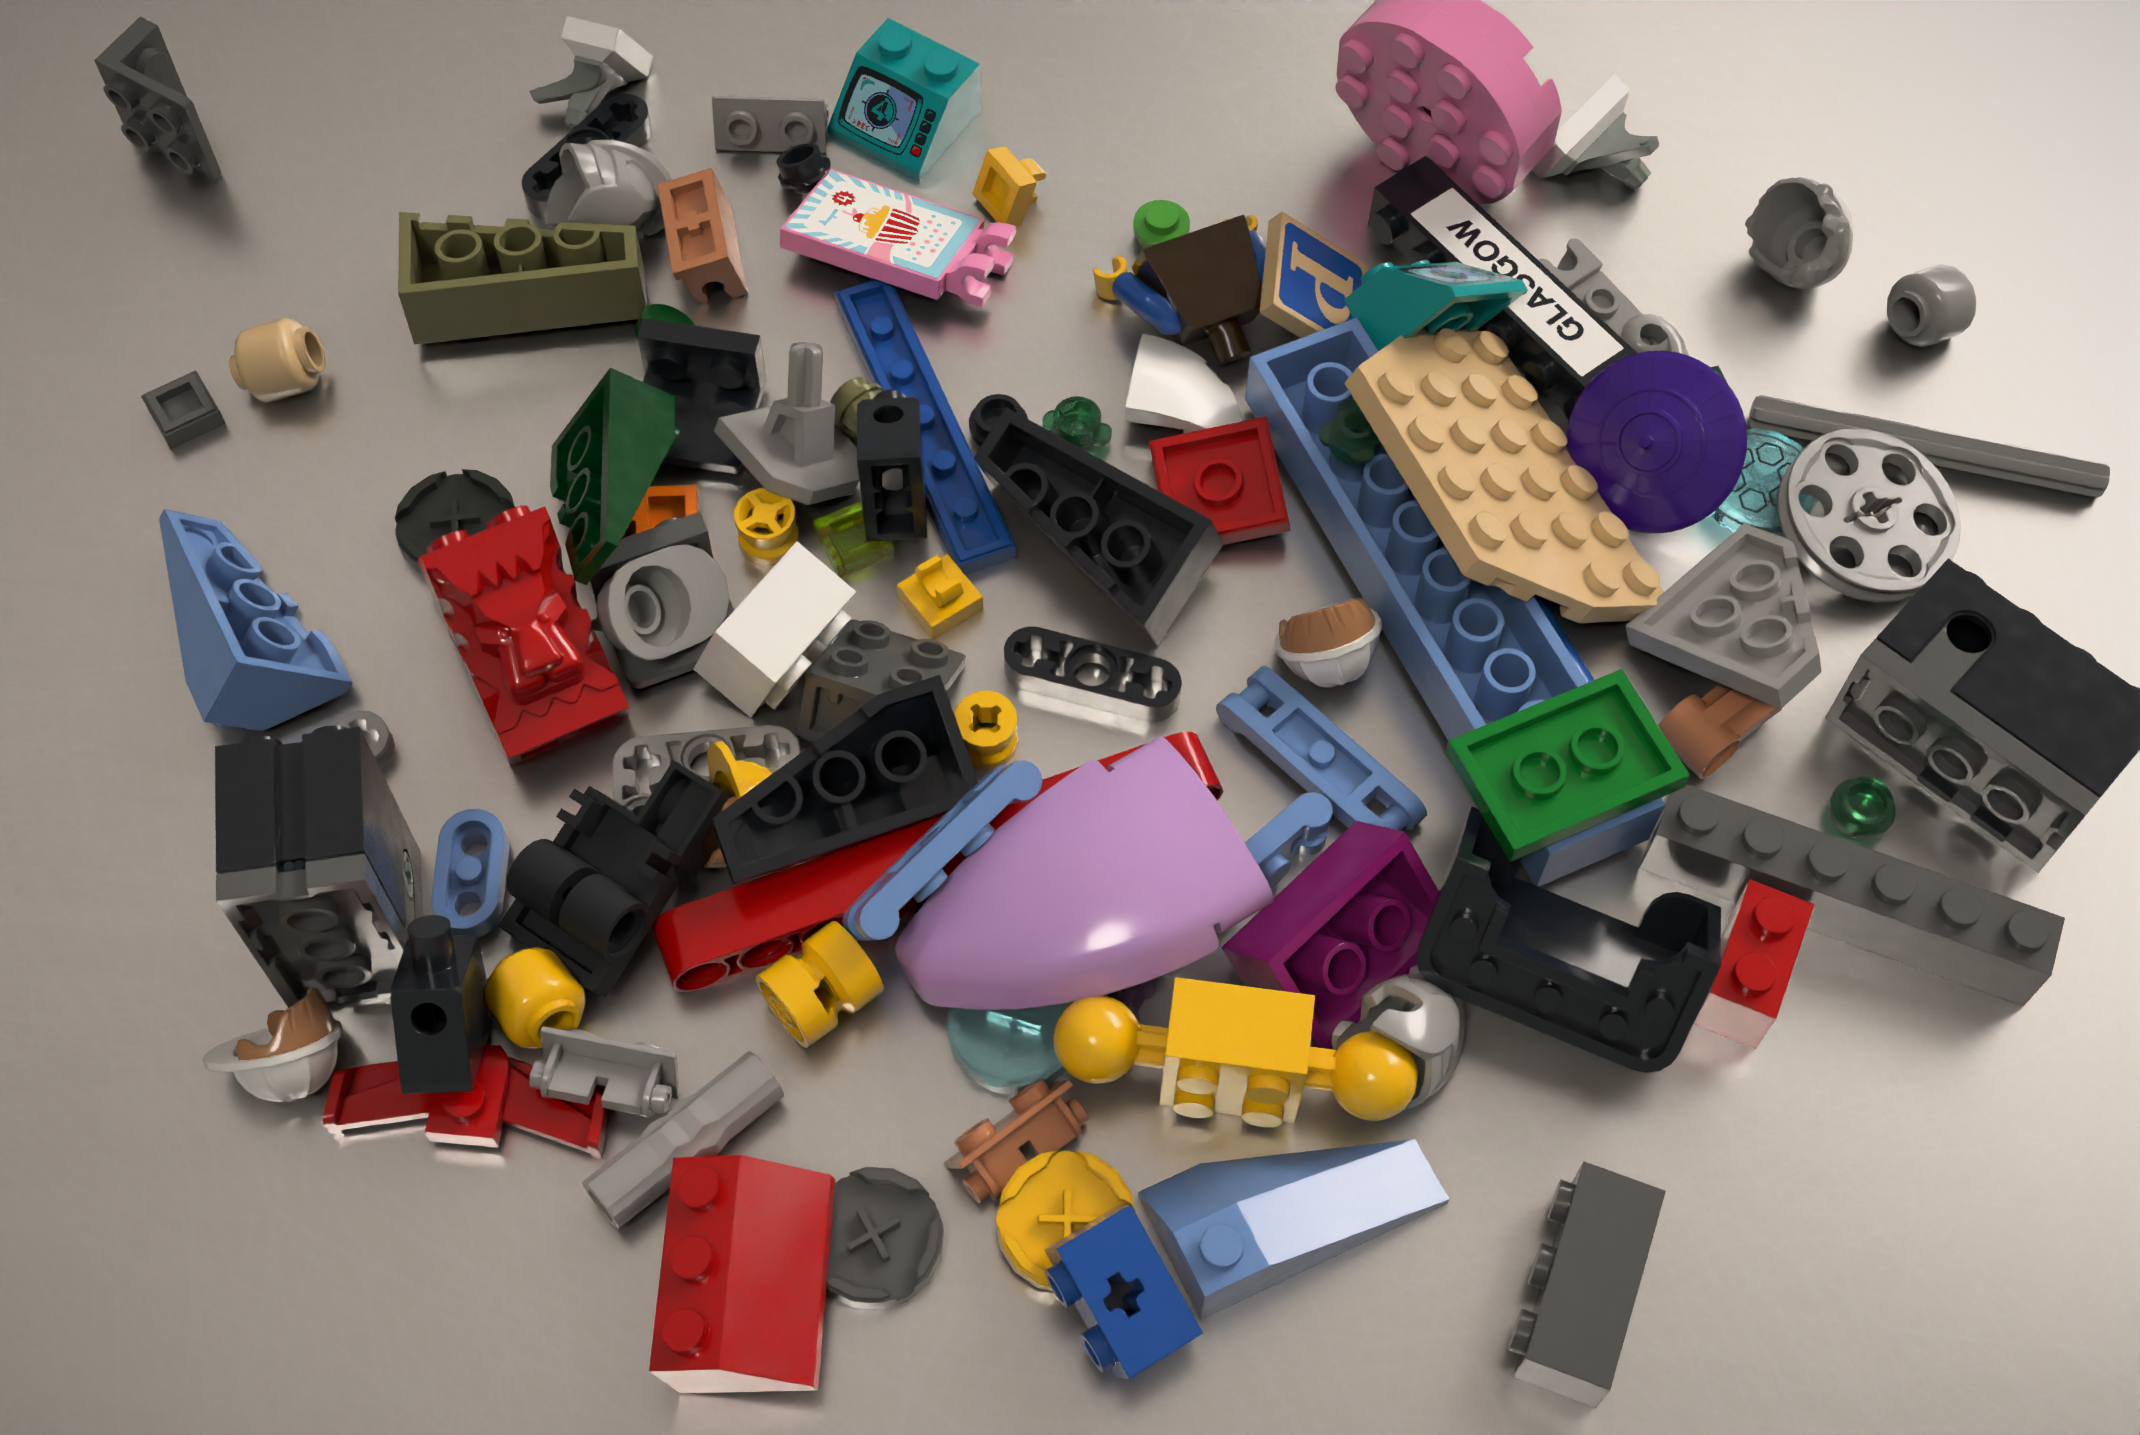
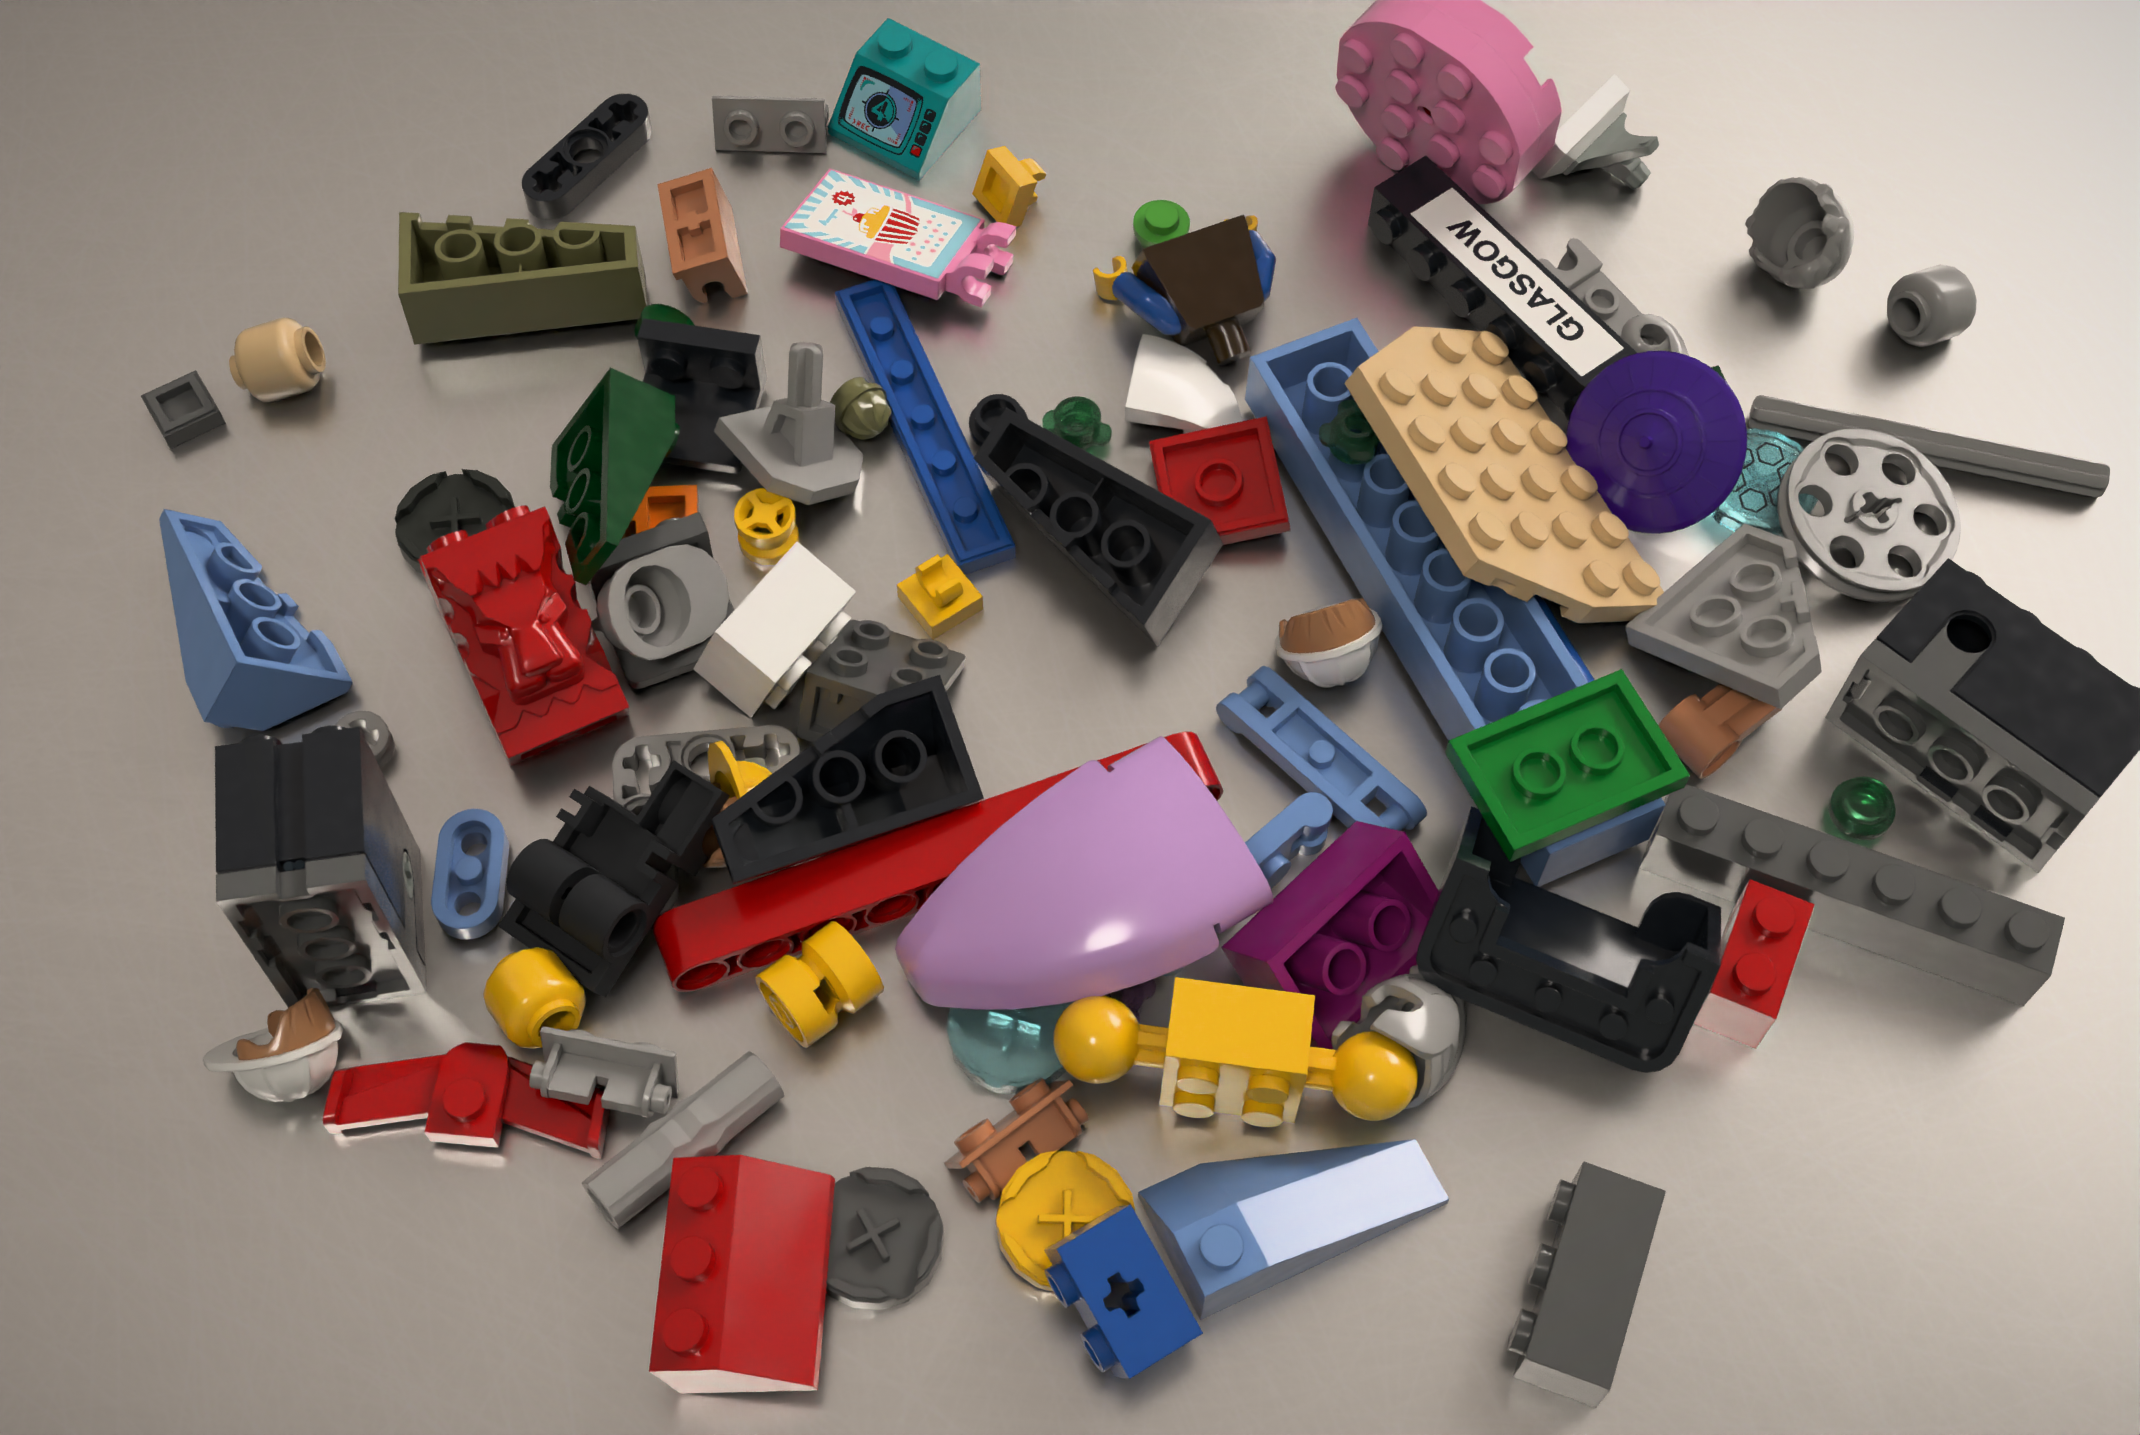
dark grey bracket [94,16,222,182] -> none
black torso [390,915,493,1094] -> none
piece [529,16,653,129] -> none
light grey helmet [545,140,672,235] -> none
black plate [776,143,831,194] -> none
clear neon green tile [813,501,894,578] -> none
medium blue plate [843,760,1042,941] -> none
black torso [857,390,928,542] -> none
yellow wheel [954,690,1018,771] -> none
black beam [1004,626,1182,722] -> none
tile [1260,211,1367,338] -> none
teal slope [1344,260,1528,351] -> none

